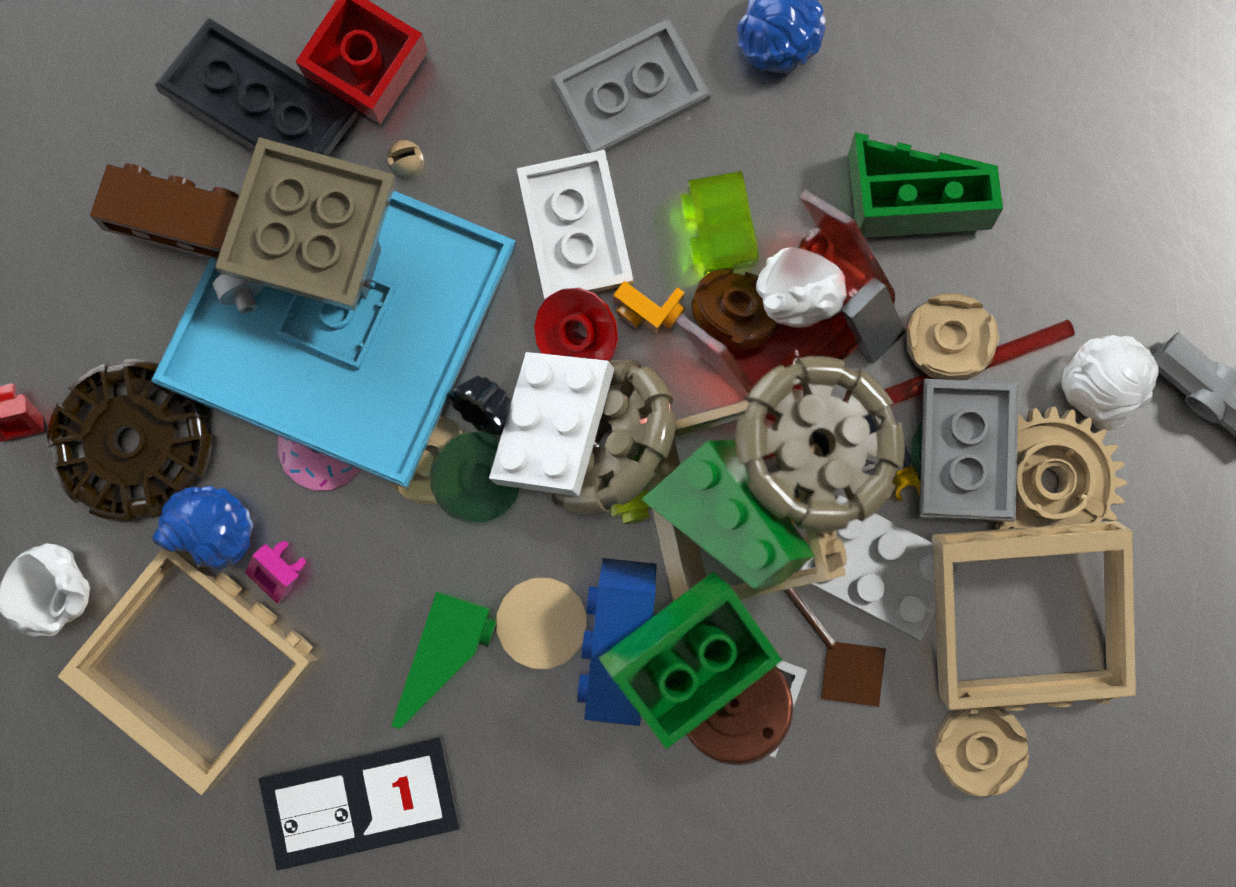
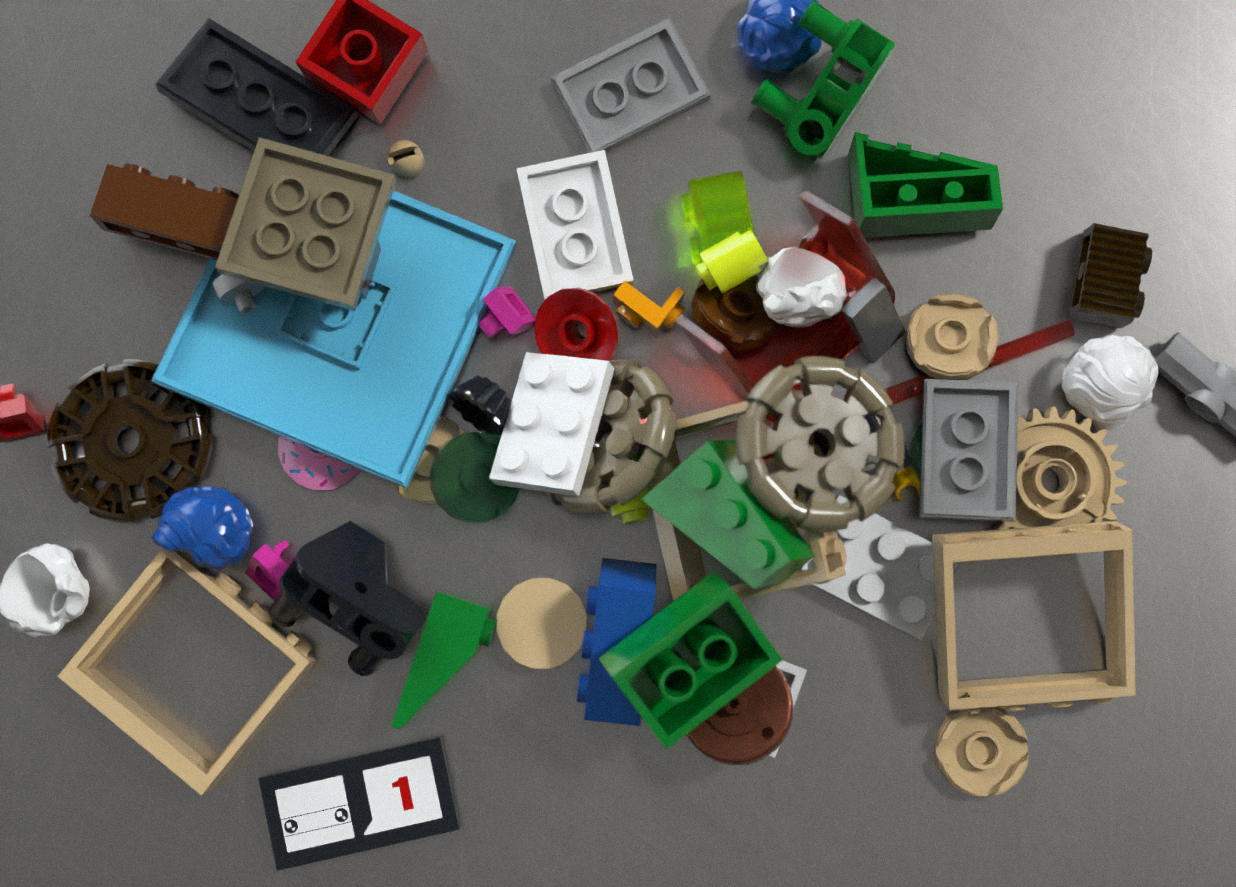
reddish brown piece [784,588,886,707] -> none
none -> black piece [269,521,423,676]
none -> dark pink tile [478,286,536,338]
none -> neon yellow brick [696,230,768,294]
none -> green piece [751,0,897,160]
none -> dark brown brick [1068,223,1152,328]

